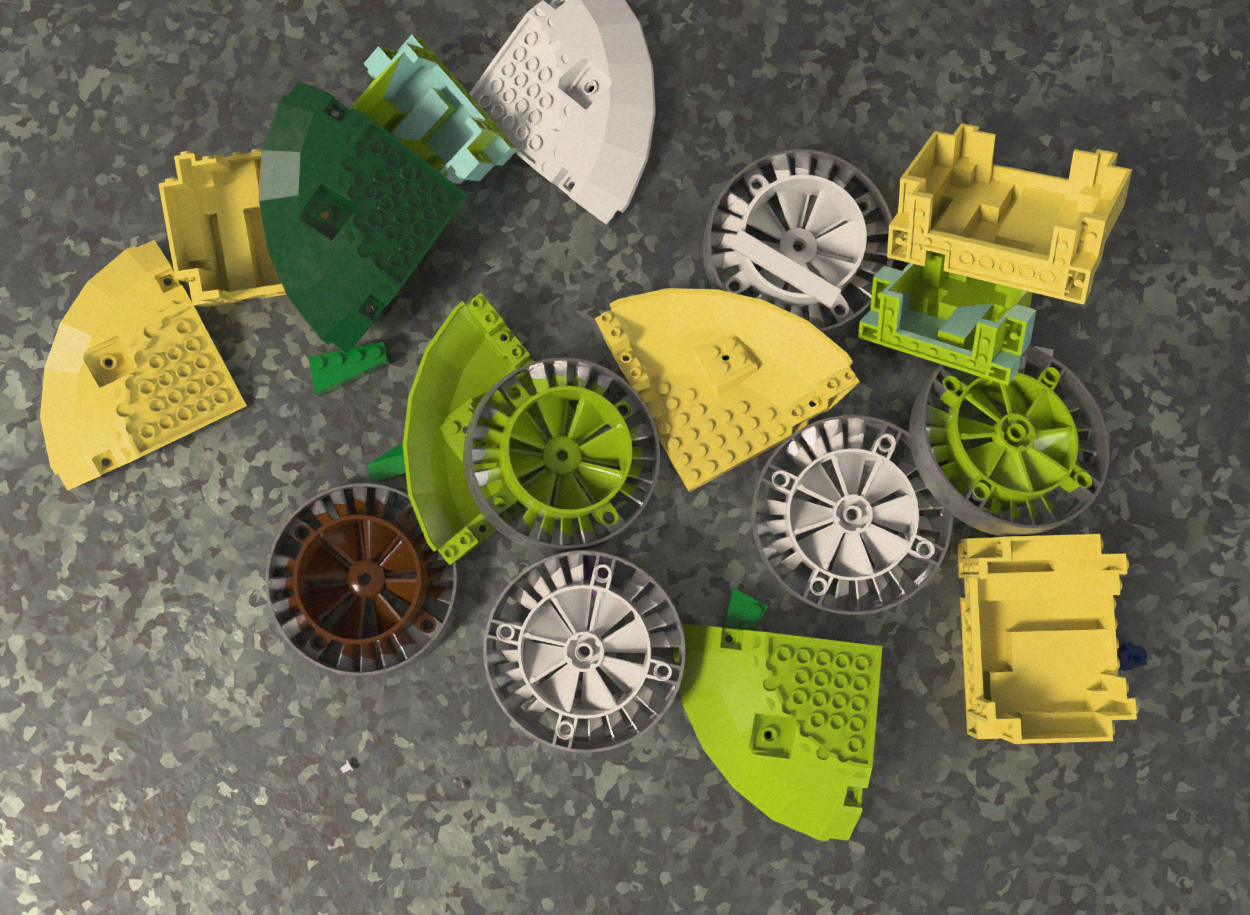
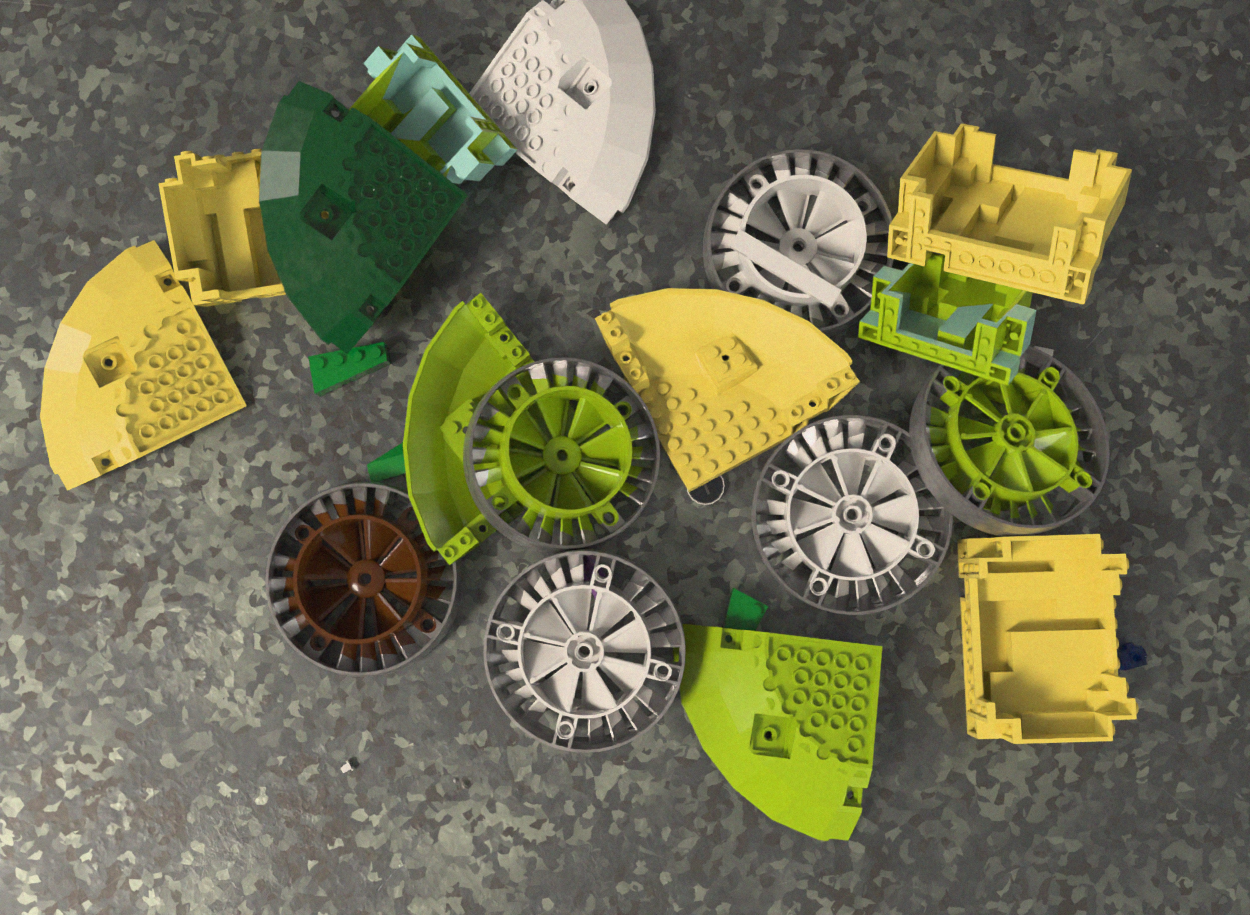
none -> black tile [686,476,725,505]

